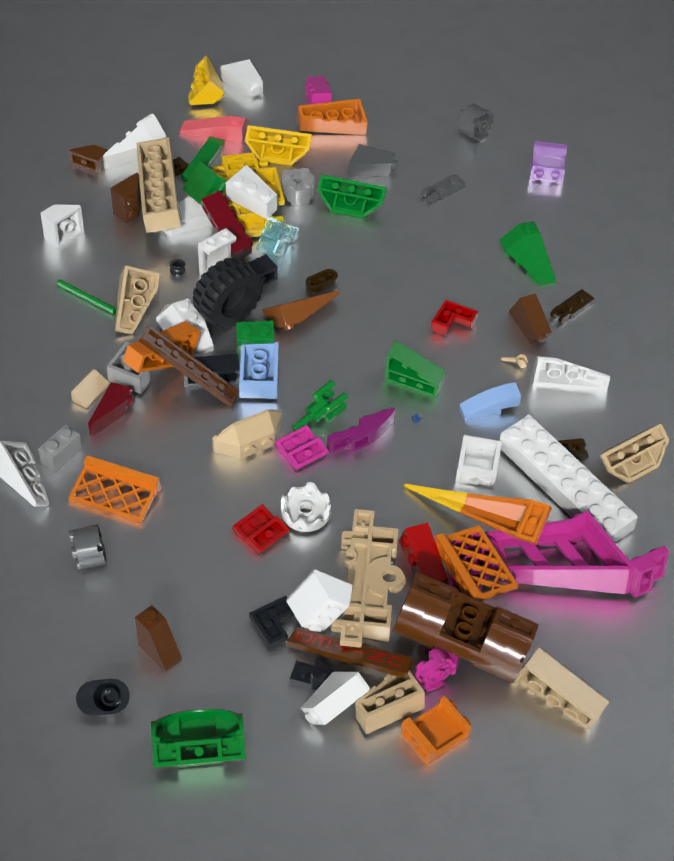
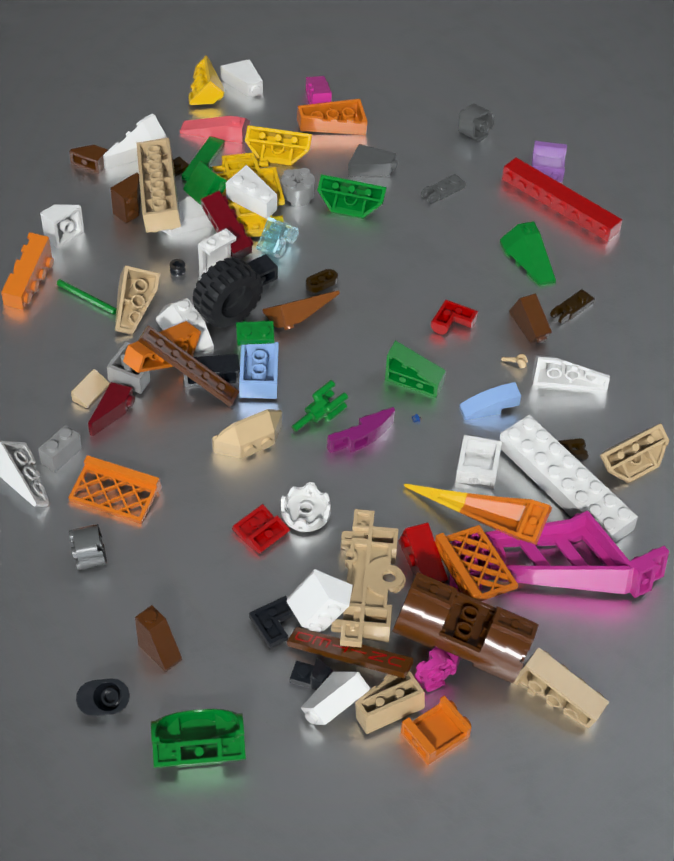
dark pink slope [274,425,329,470] -> none
none -> orange wedge [1,232,54,310]
none -> red brick [502,157,623,242]

